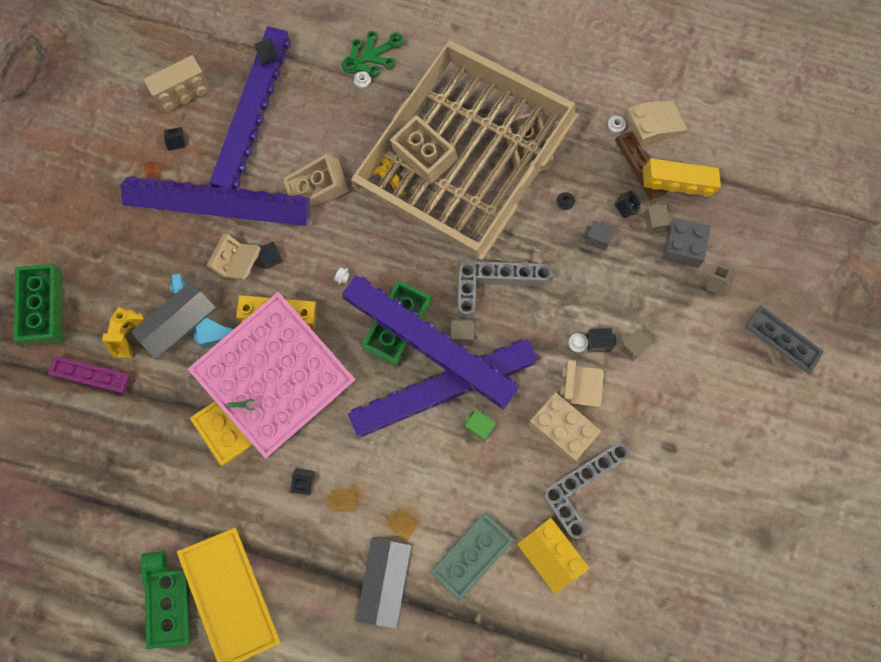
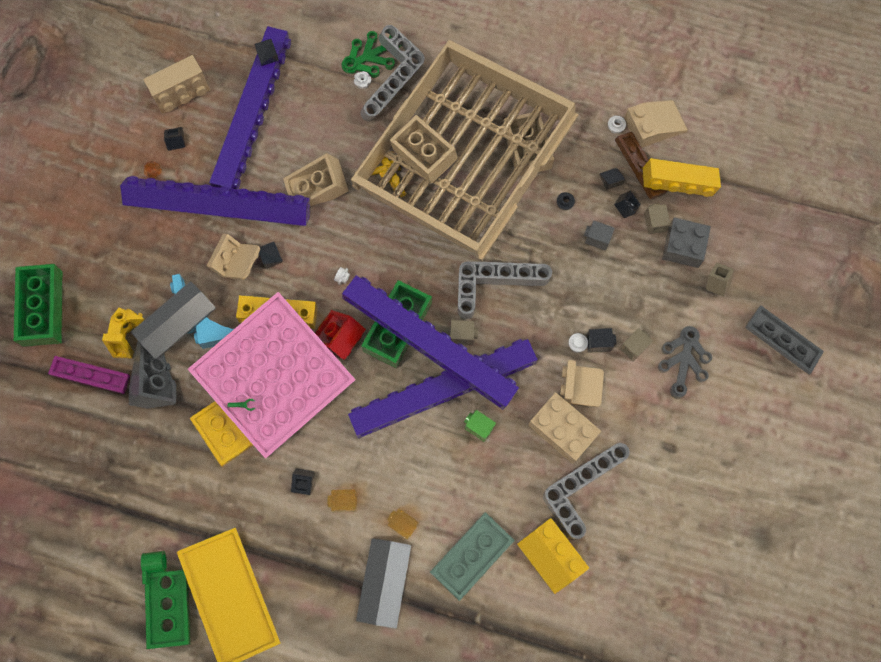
none -> dark grey wedge [129,340,176,409]
none -> red slope [315,310,366,360]
none -> light grey beam [360,25,425,121]
none -> black slope [600,168,625,190]
none -> dark grey plant [658,326,712,399]

